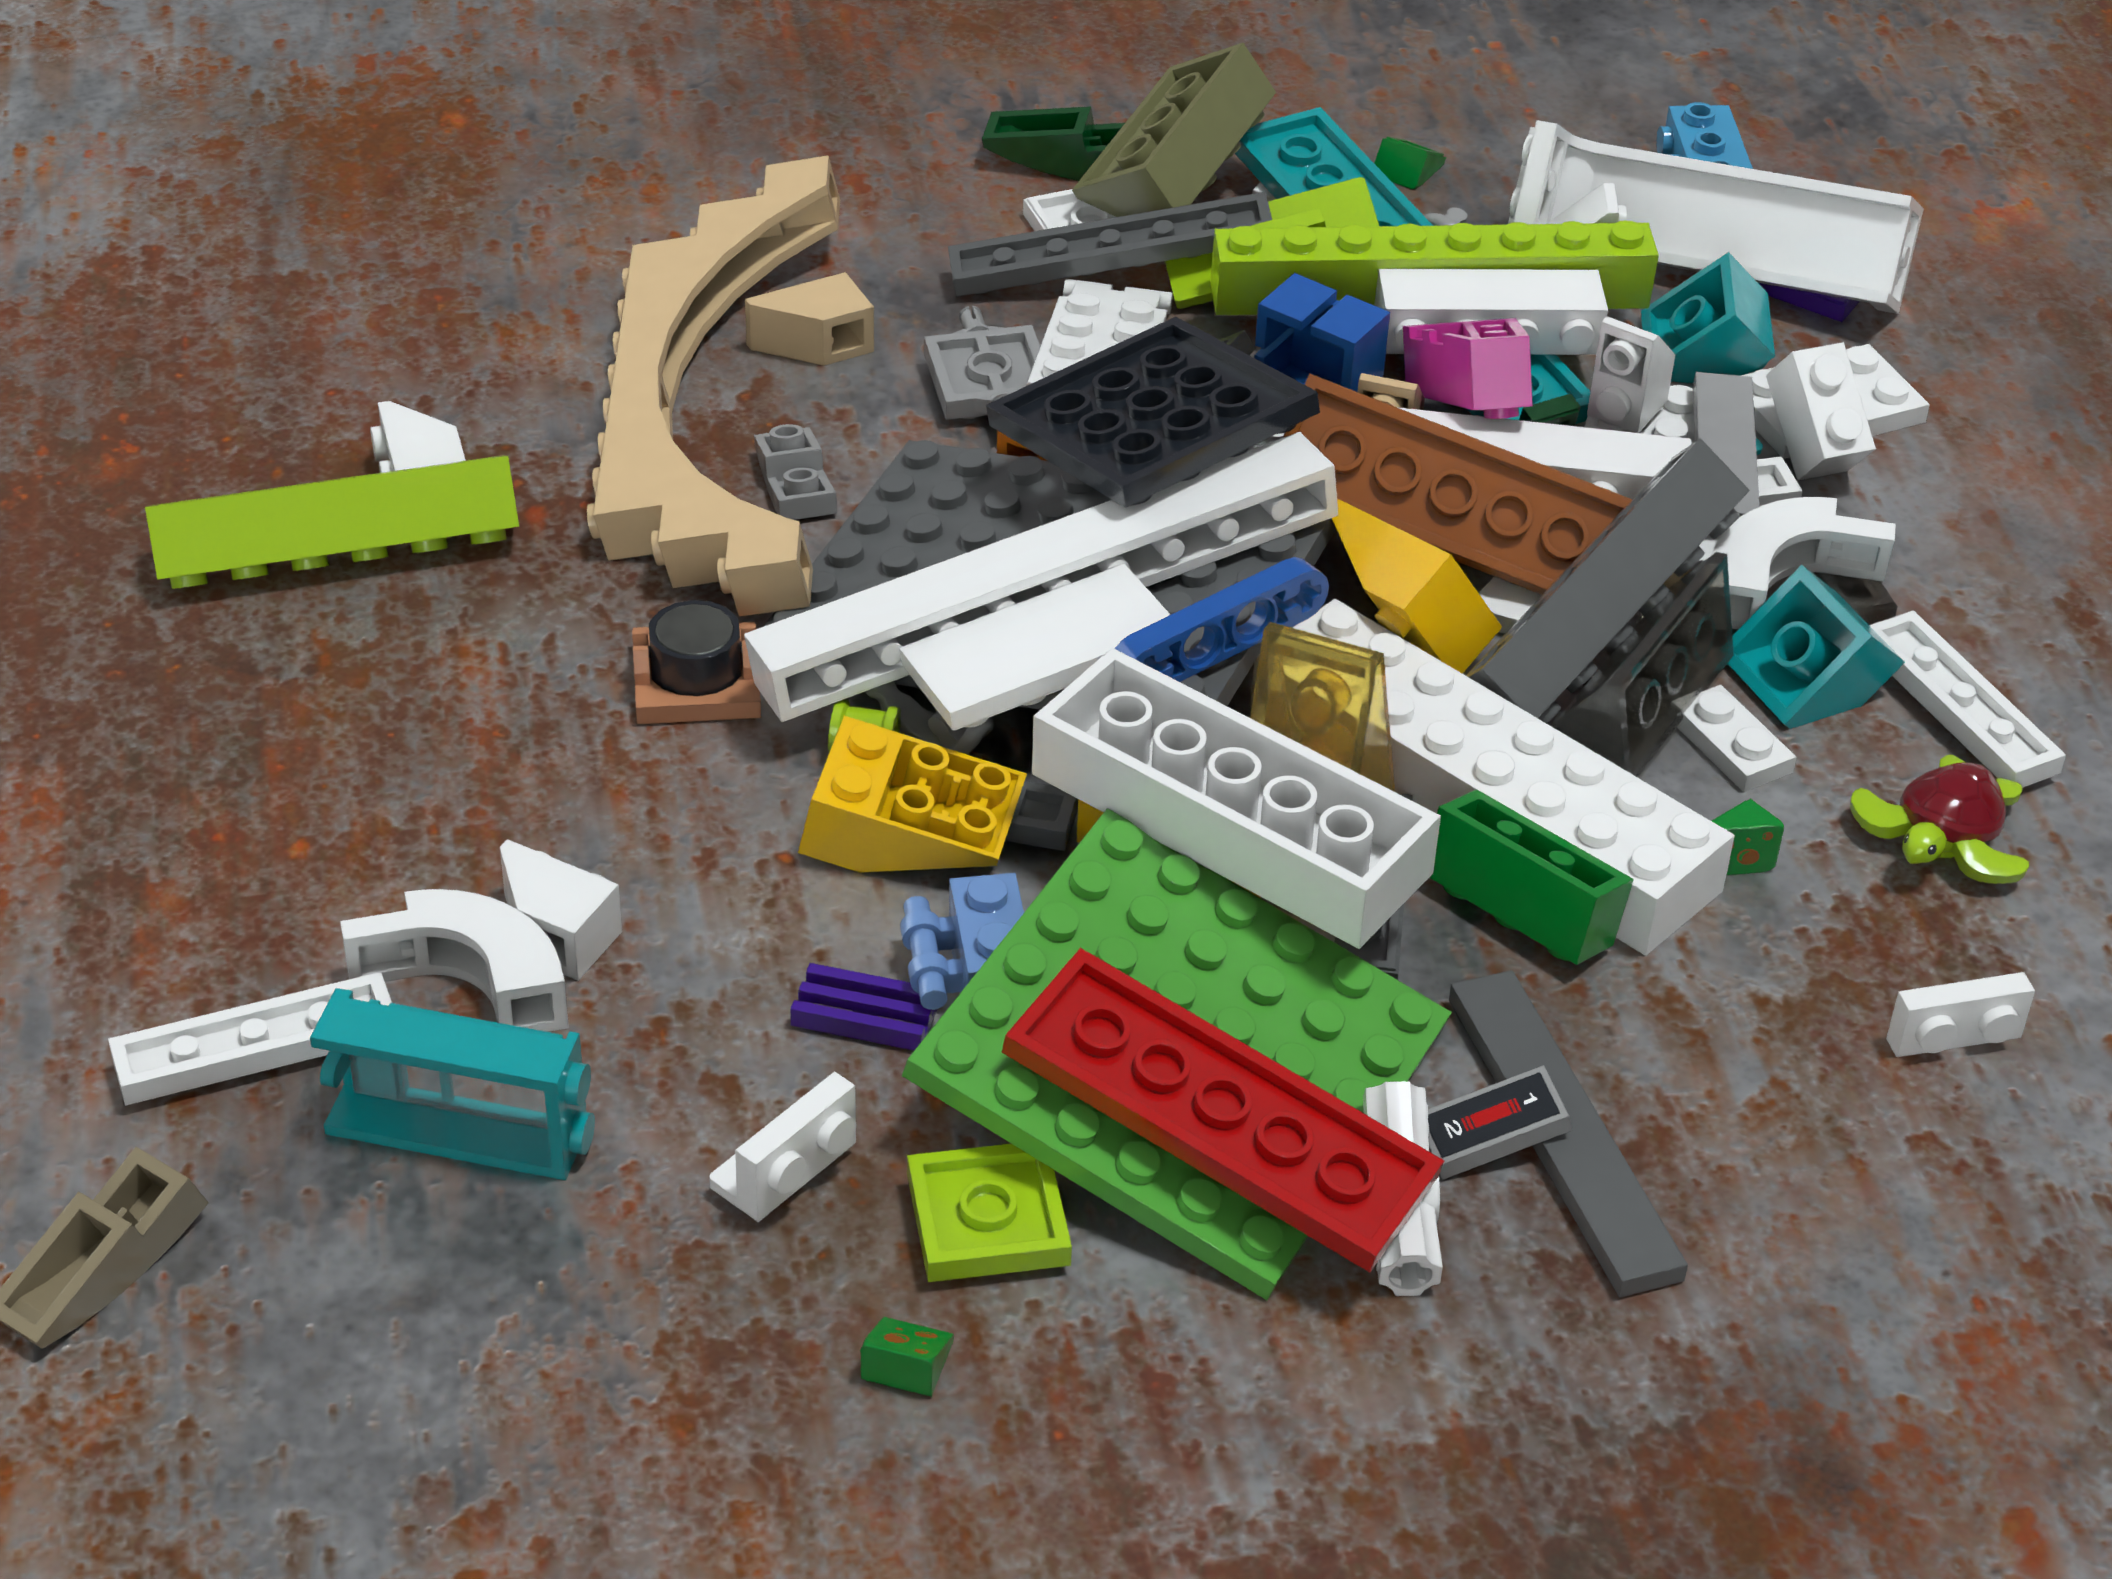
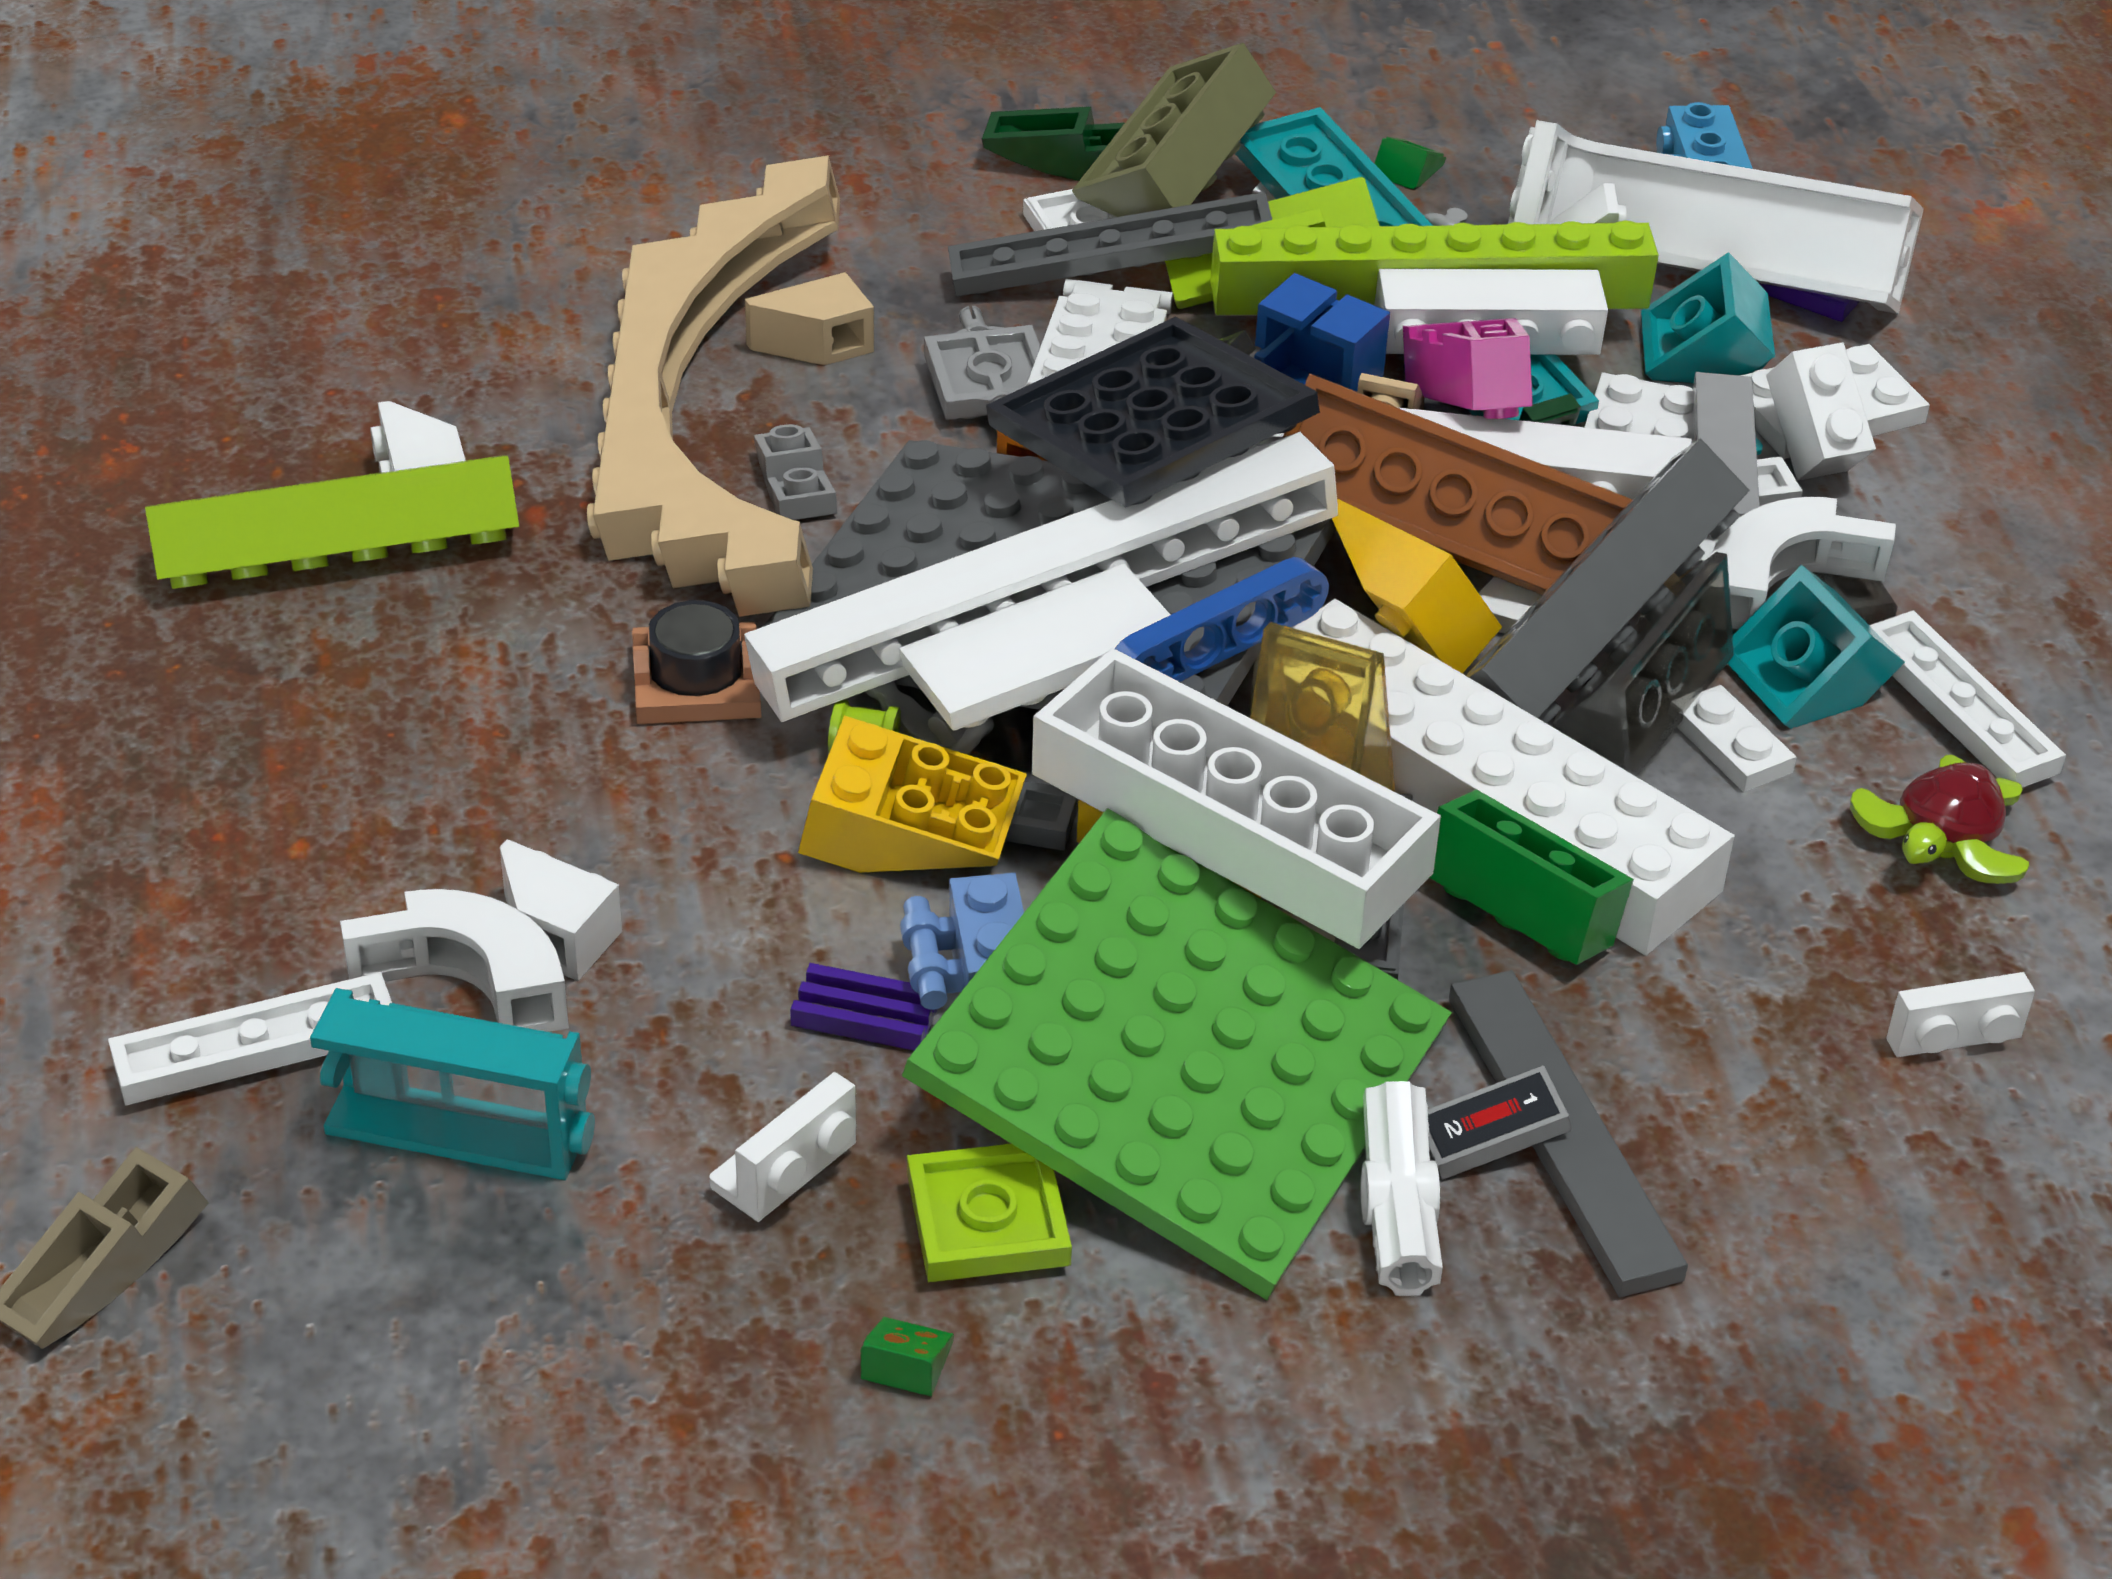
red plate [1002,947,1444,1273] -> none
white slope [1587,316,1675,433] -> none
green slope [1712,798,1784,875] -> none

